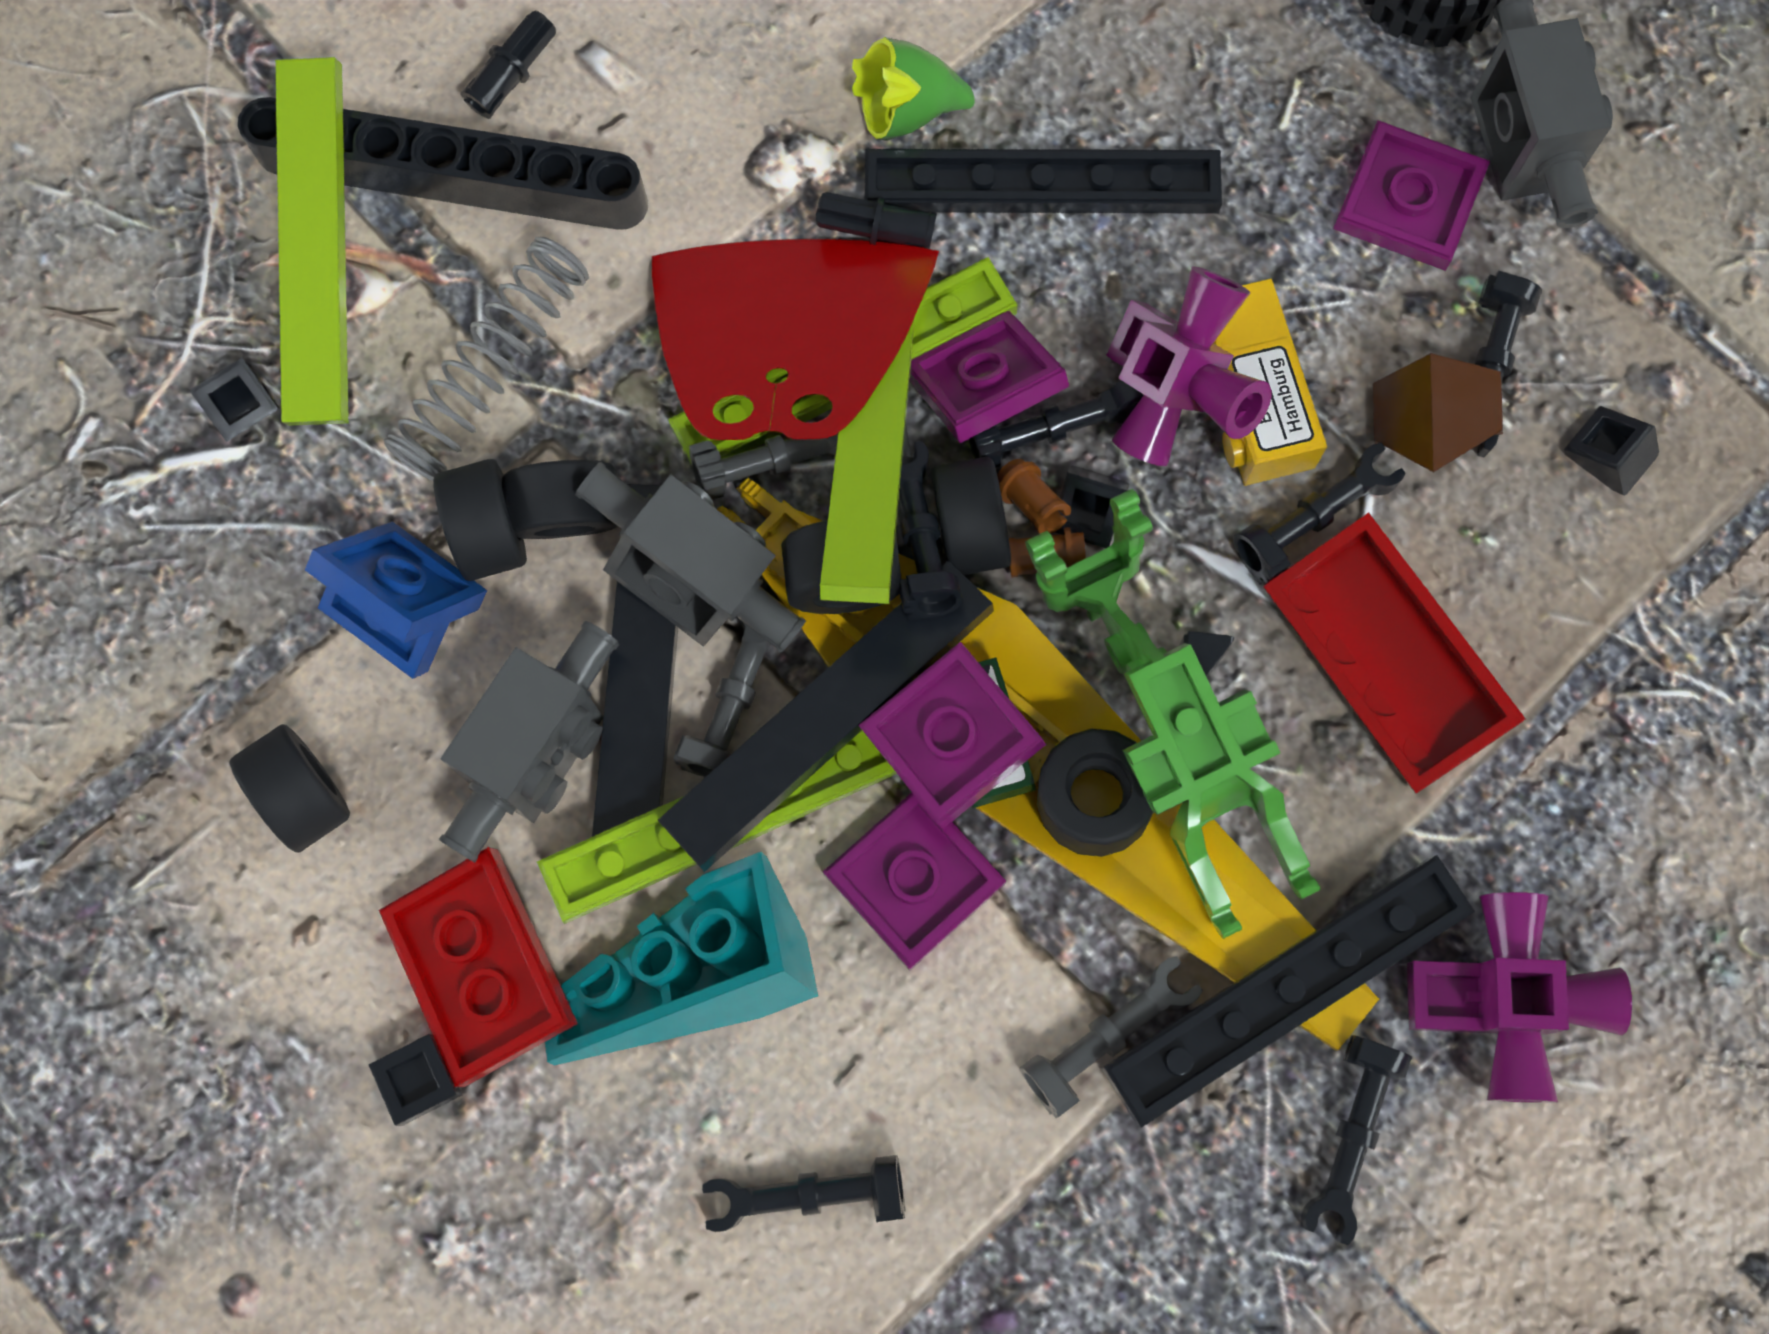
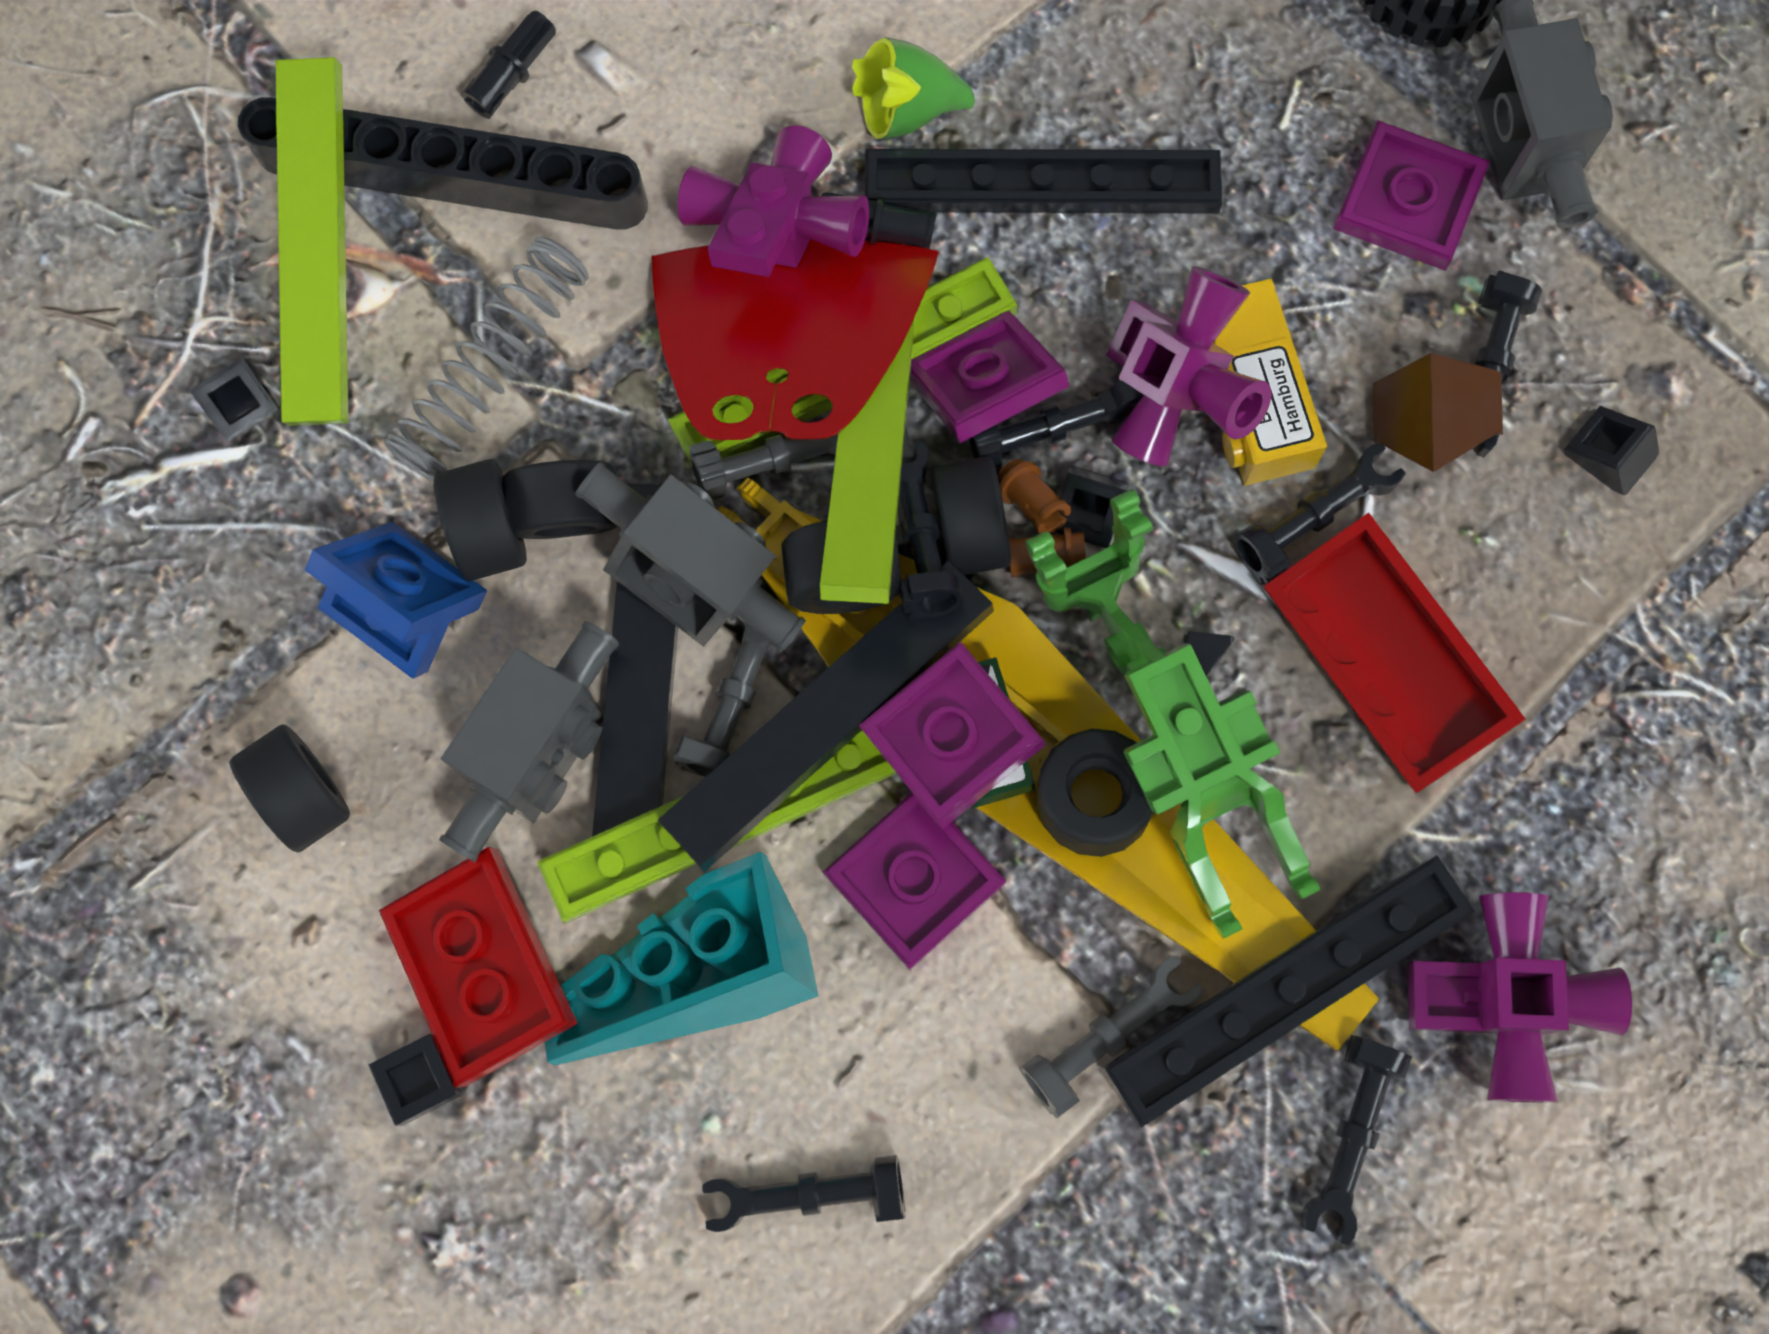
none -> magenta brick [678,125,869,277]

